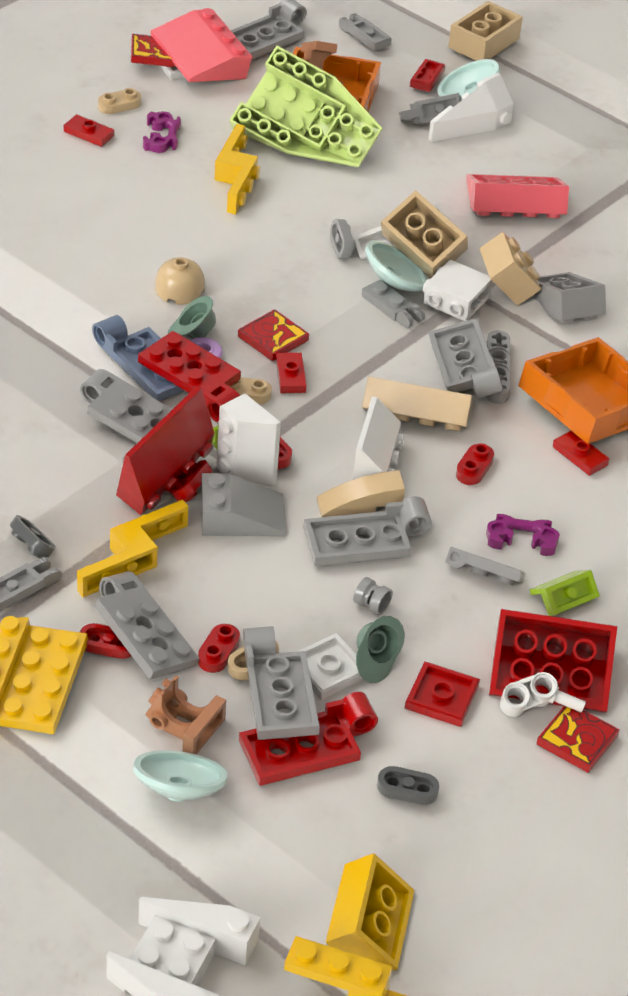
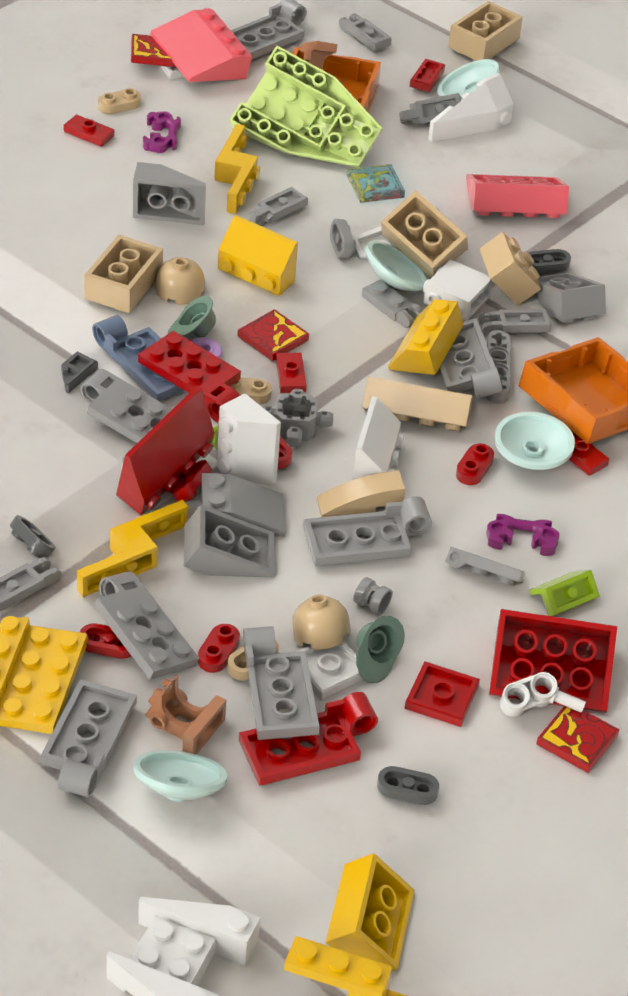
none -> light grey hinge [40,679,137,798]
none -> dark grey tile [61,351,98,393]
none -> tan brick [84,234,163,313]
none -> light grey slope [133,162,206,225]
none -> light grey slope [184,504,275,577]
none -> yellow slope [218,215,298,296]
none -> light grey hinge [249,187,309,226]
none -> light grey piece [263,389,333,446]
none -> tan cylinder [292,594,351,650]
none -> clear light blue tile [347,164,405,203]
none -> yellow slope [388,299,464,375]
none -> light grey hinge [478,309,552,336]
none -> light aqua dish [494,412,575,470]
none -> dark grey plate [528,249,571,274]

